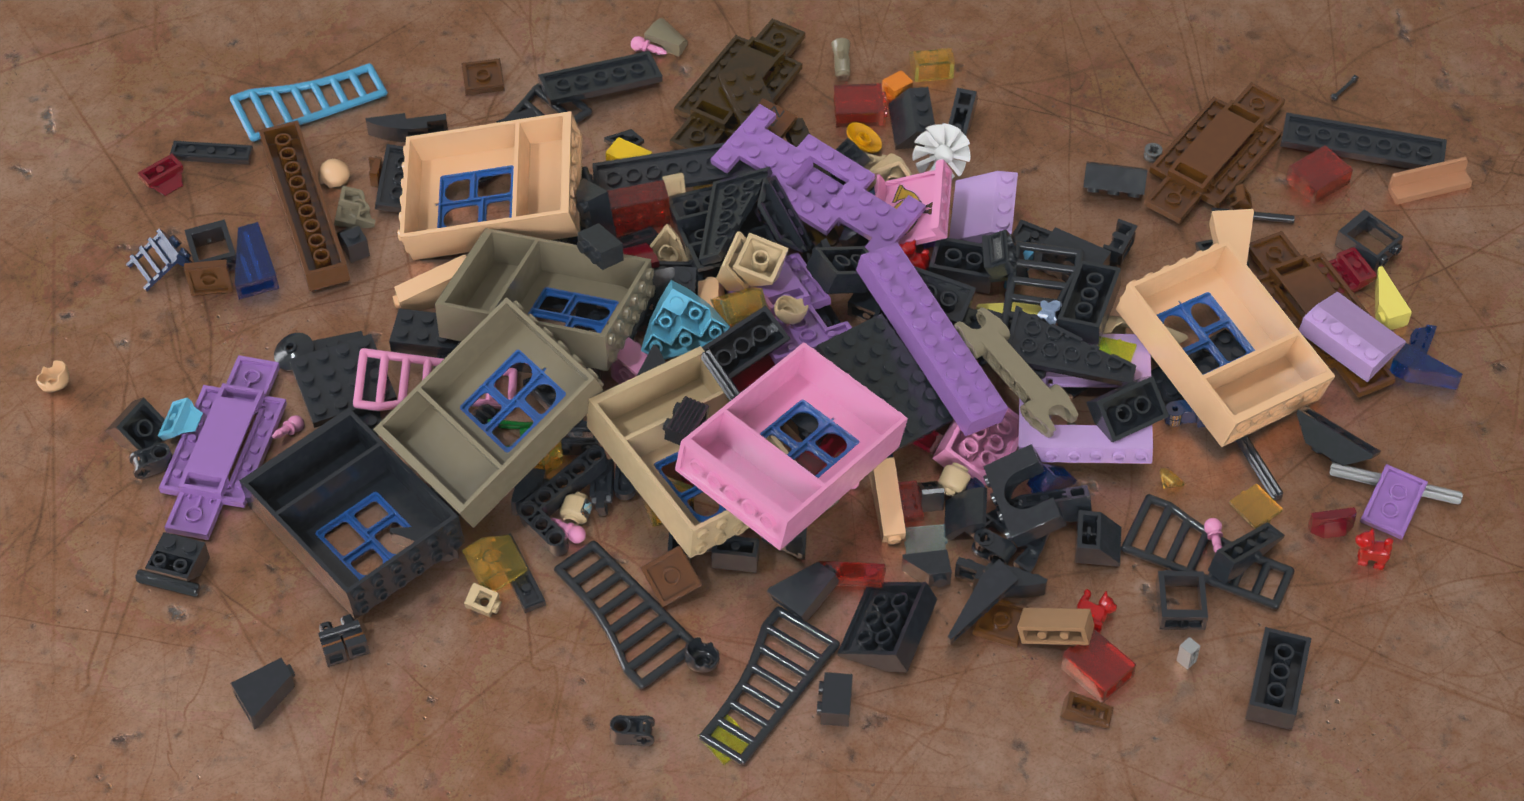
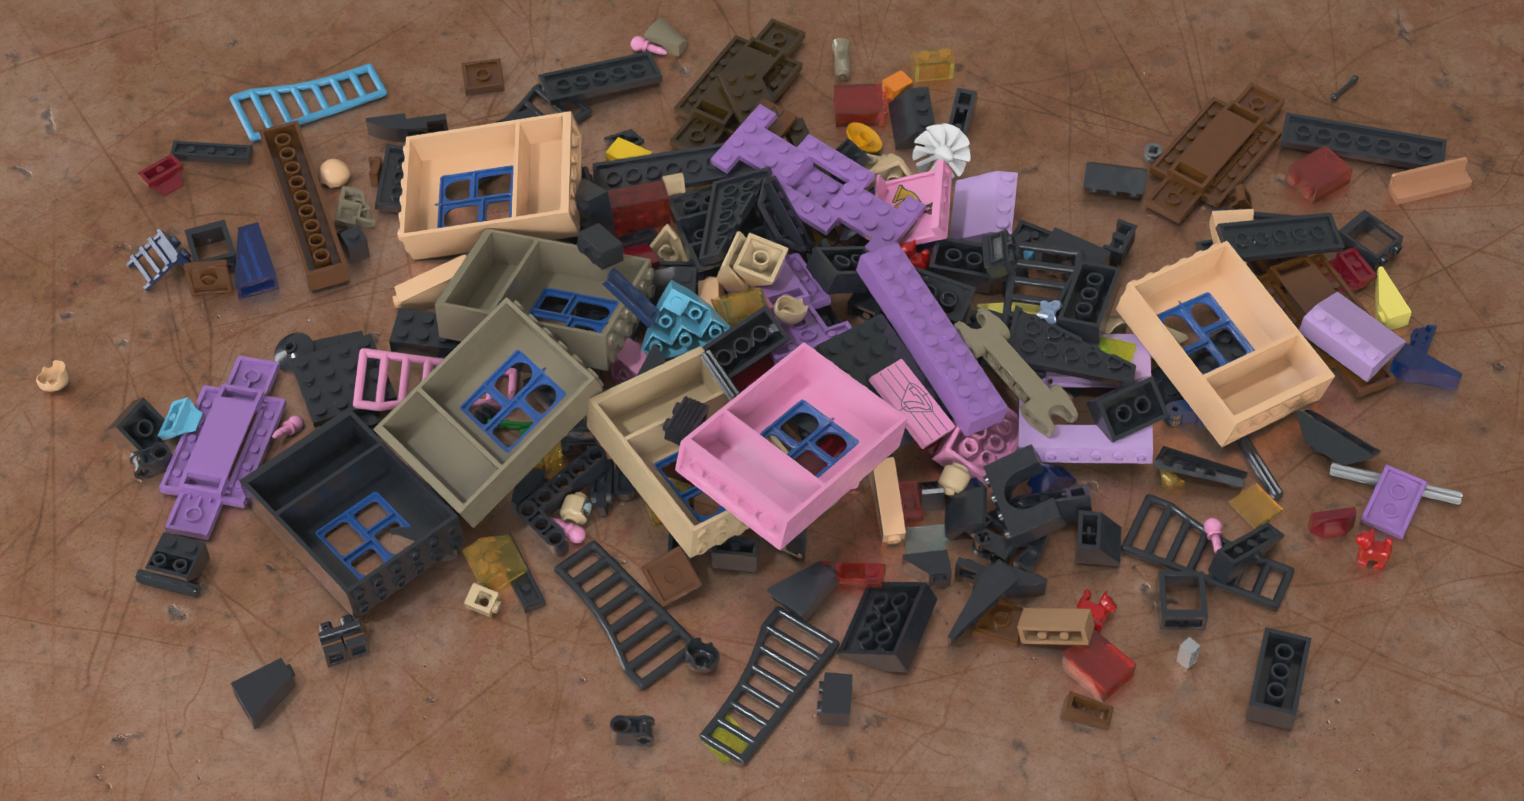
none -> dark blue tile [602,268,661,328]
none -> bright pink tile [869,359,955,449]
none -> black wing [1153,446,1248,487]
none -> black plate [1215,212,1344,262]

